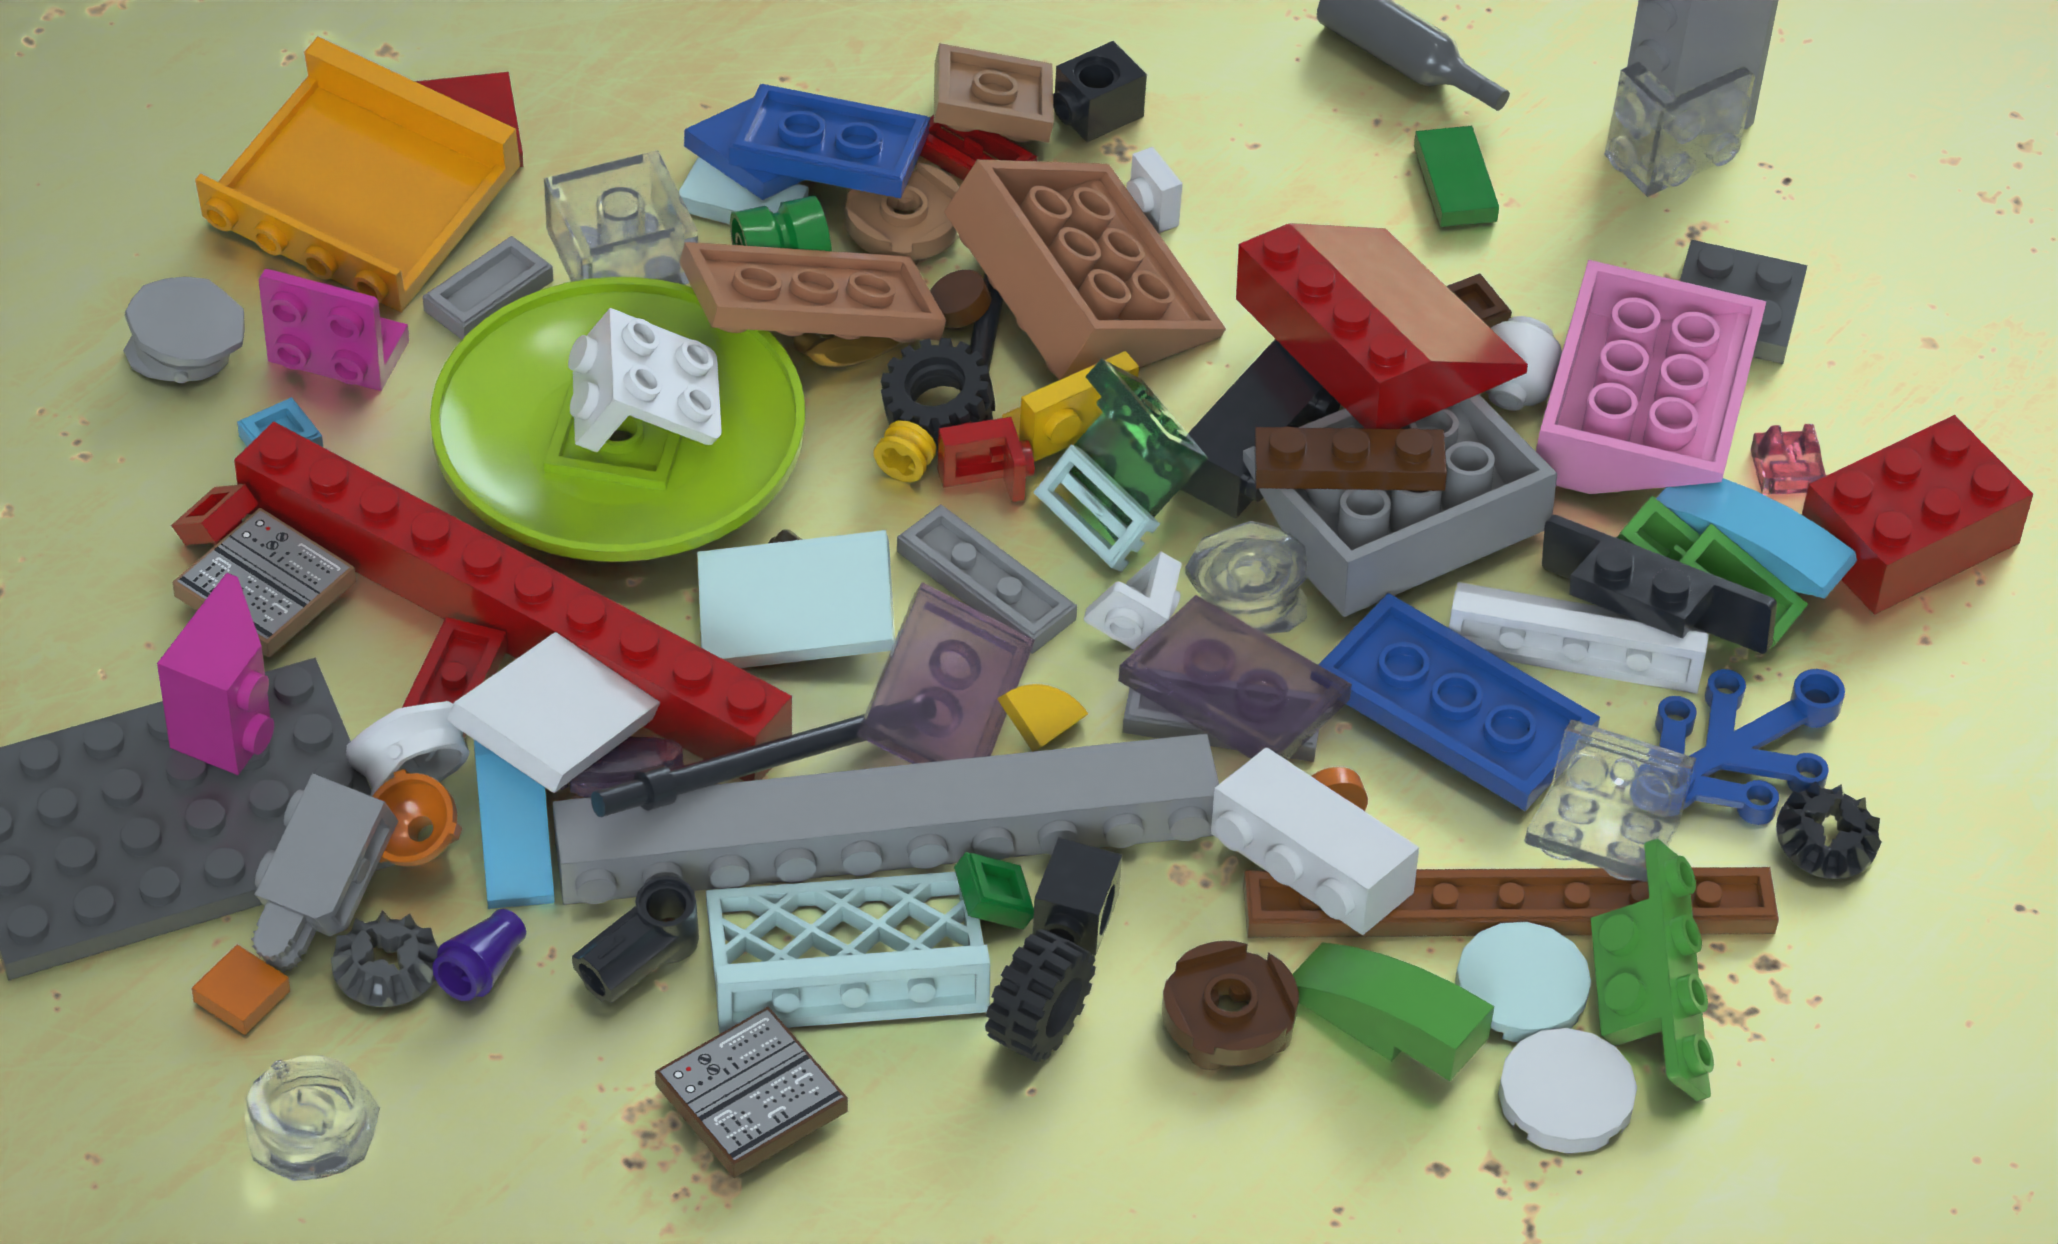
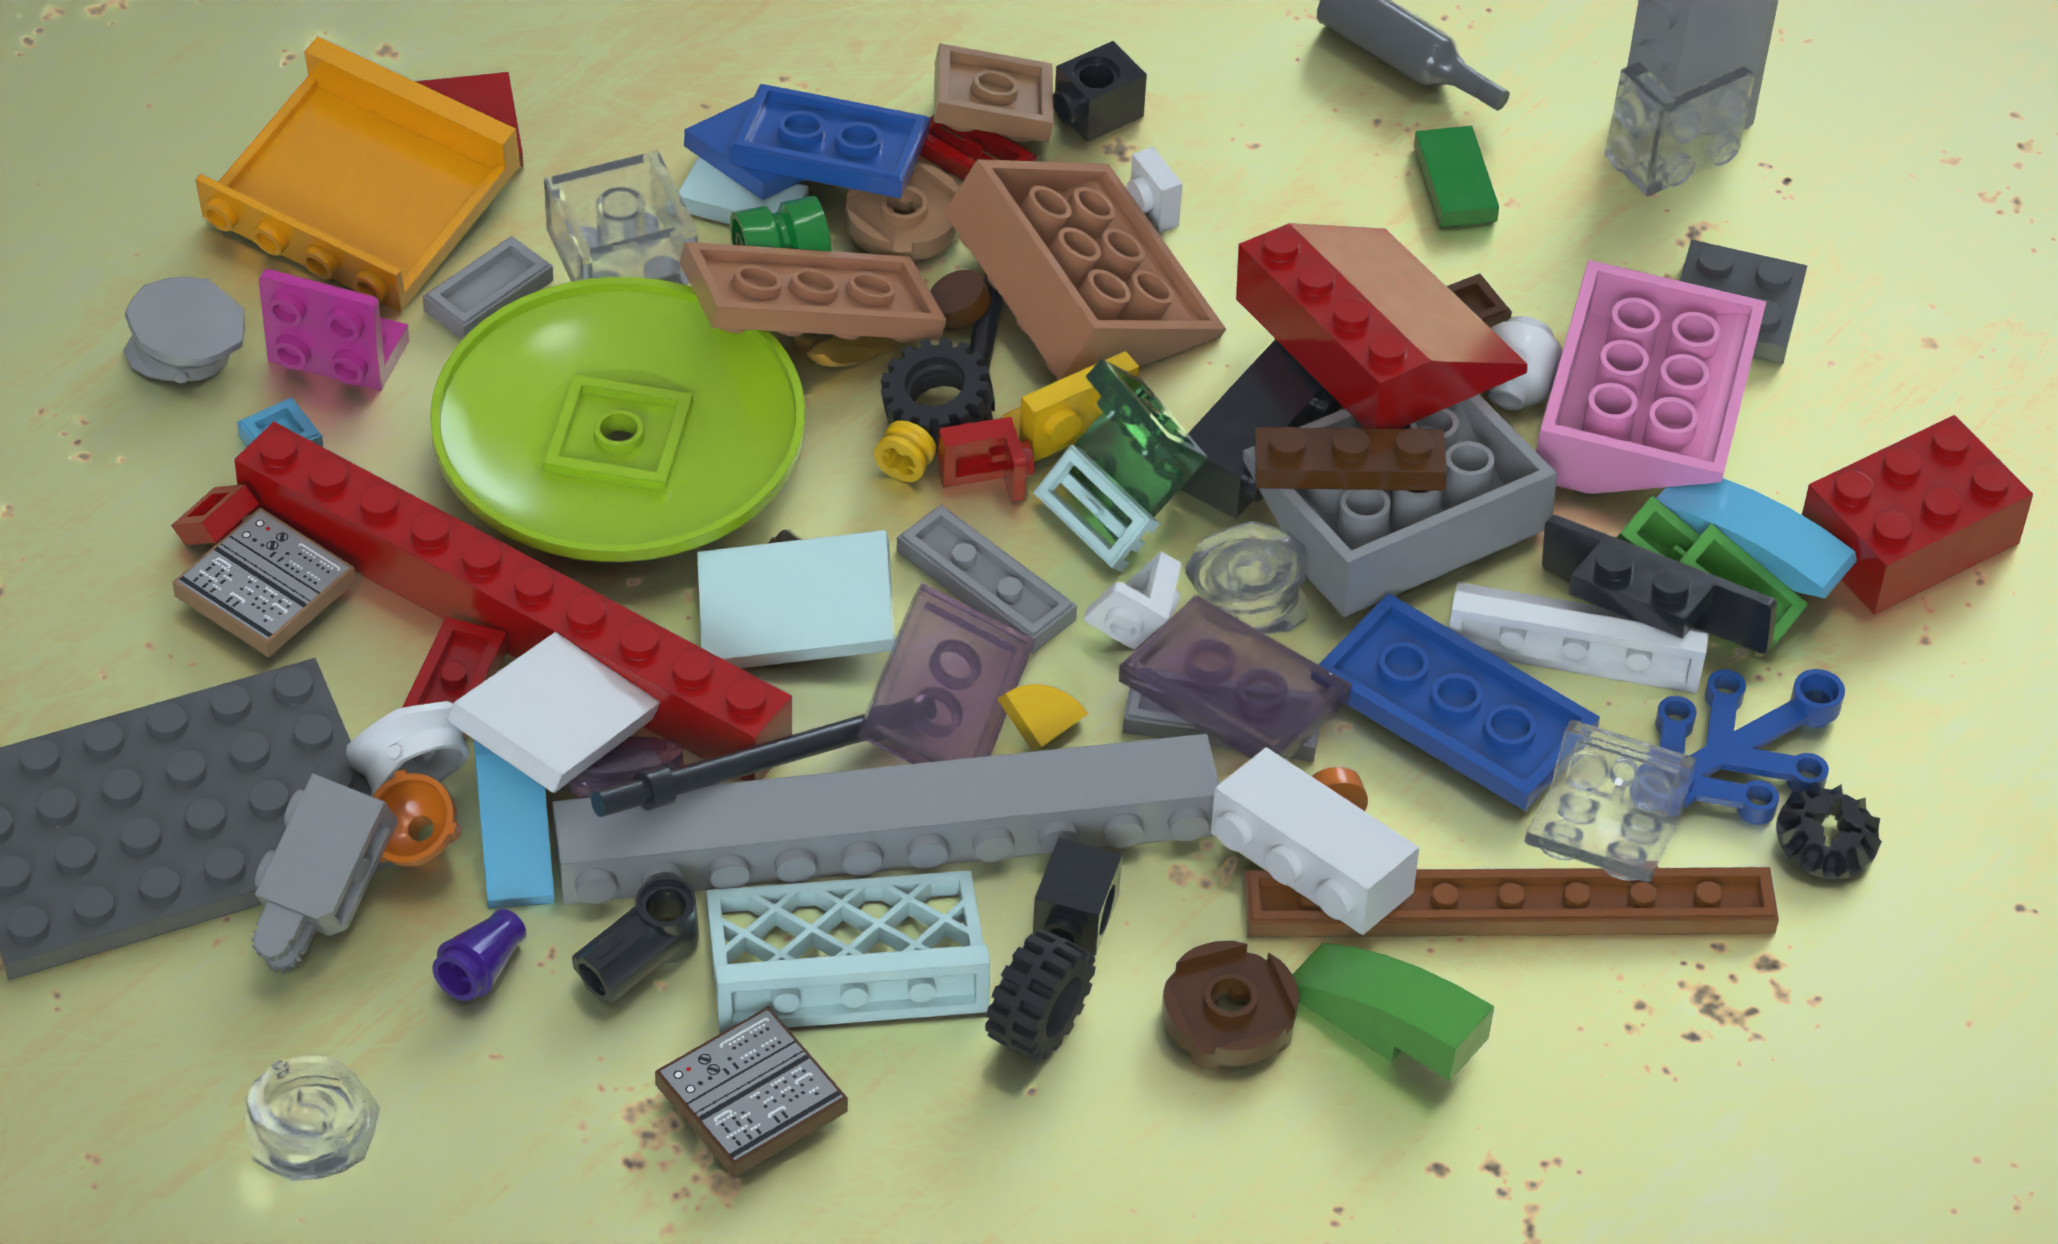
dark pink slope [157,573,274,775] -> none
orange tile [192,944,290,1035] -> none
dark grey gear [331,910,438,1007] -> none
white bracket [568,308,721,452] -> none
green tile [954,852,1034,930] -> none
light aqua tile [1455,922,1591,1043] -> none
white tile [1498,1028,1637,1154] -> none
bright green bracket [1591,838,1714,1101] -> none
clear pink tile [1750,424,1826,495] -> none

